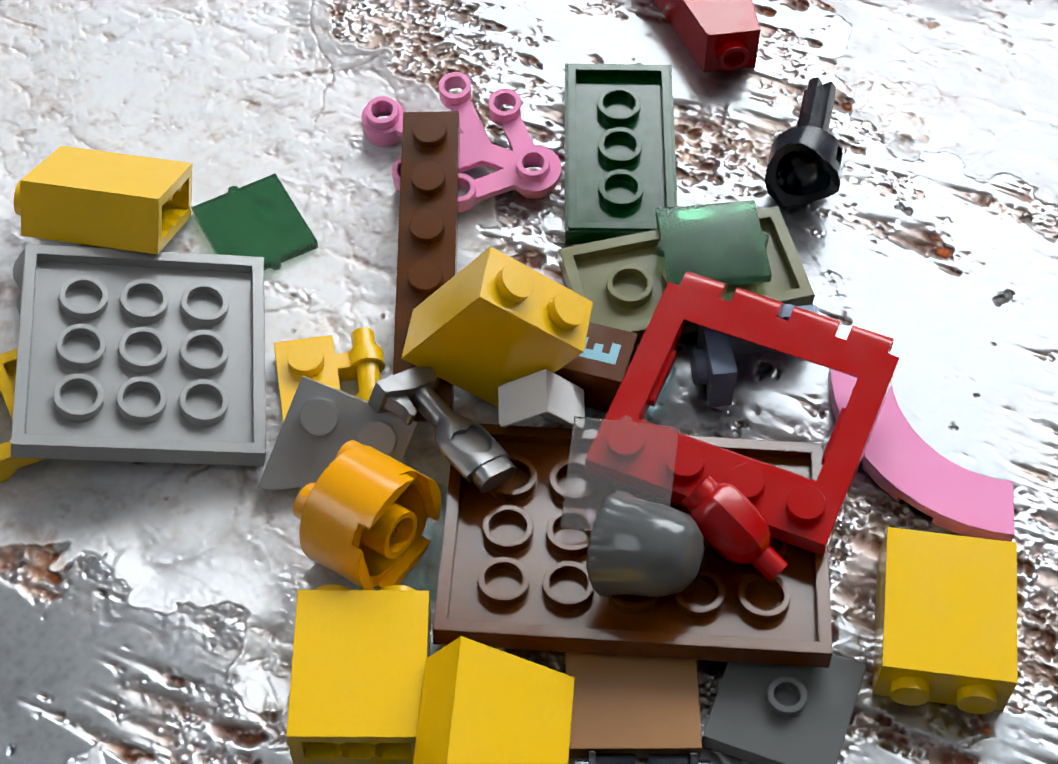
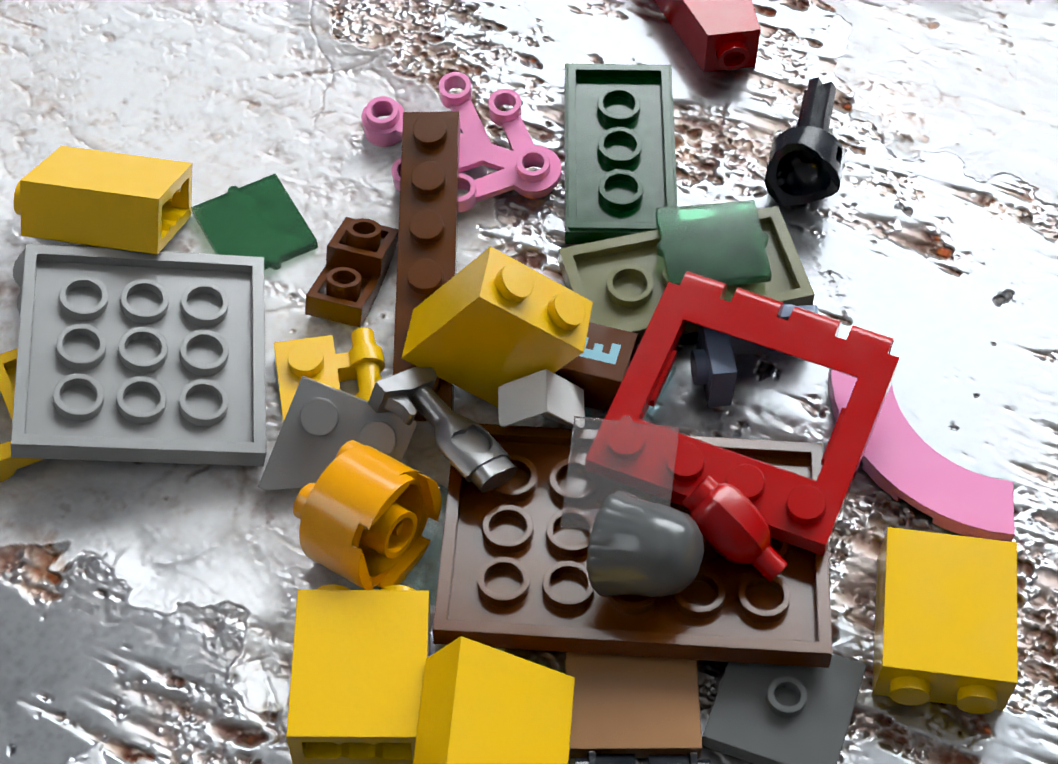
none -> reddish brown slope [305,217,399,328]

